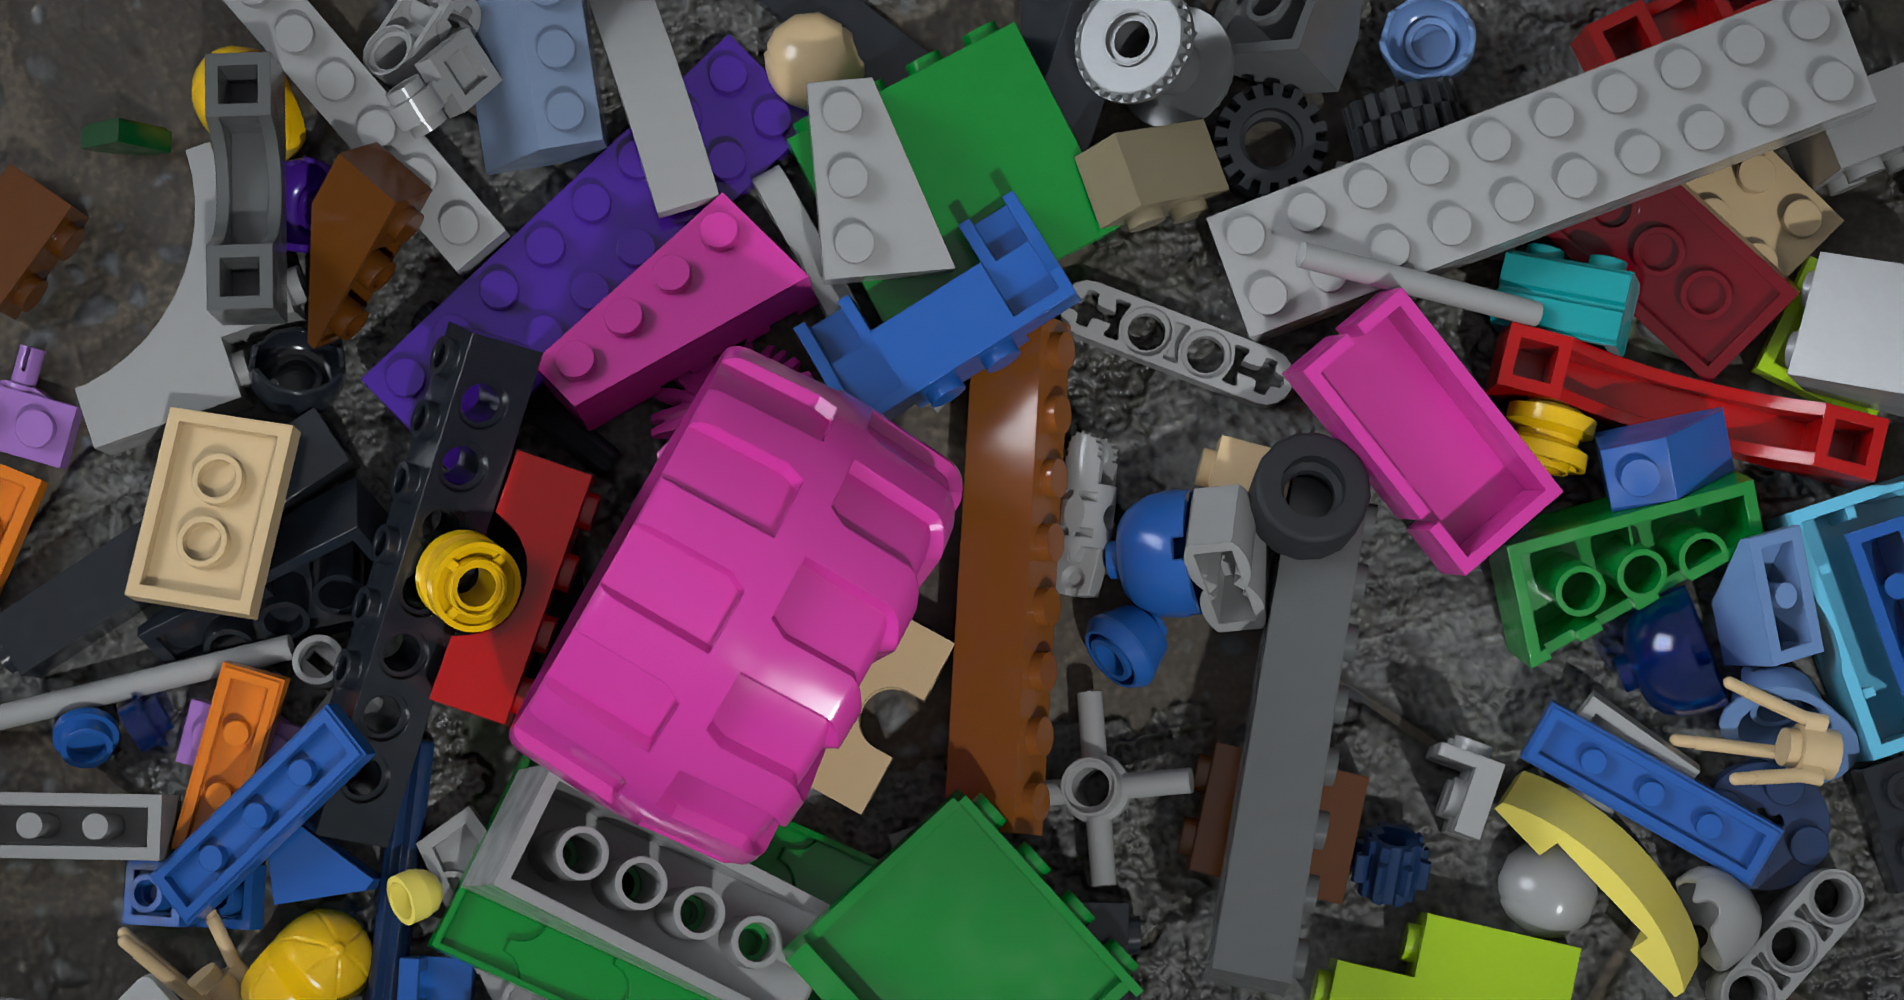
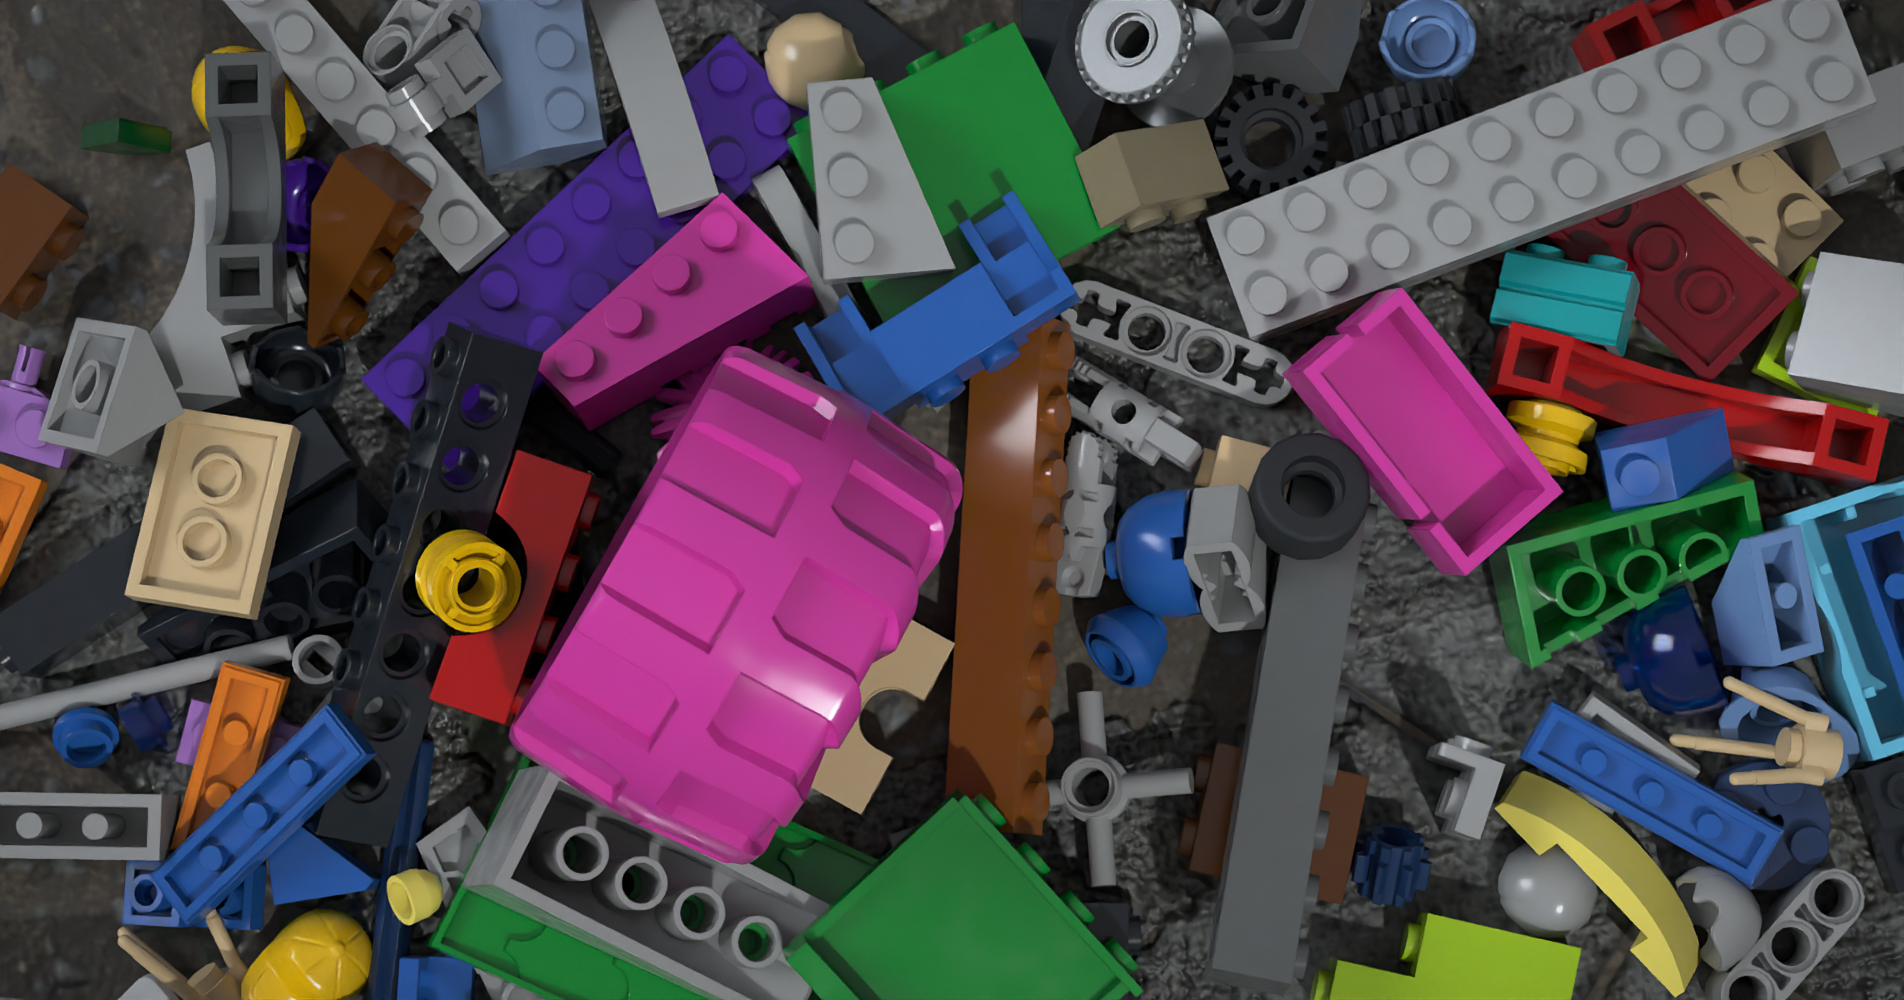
light grey bar [1295,242,1543,327] -> none
none -> light grey slope [38,317,185,468]
none -> light grey hinge [1067,355,1203,473]

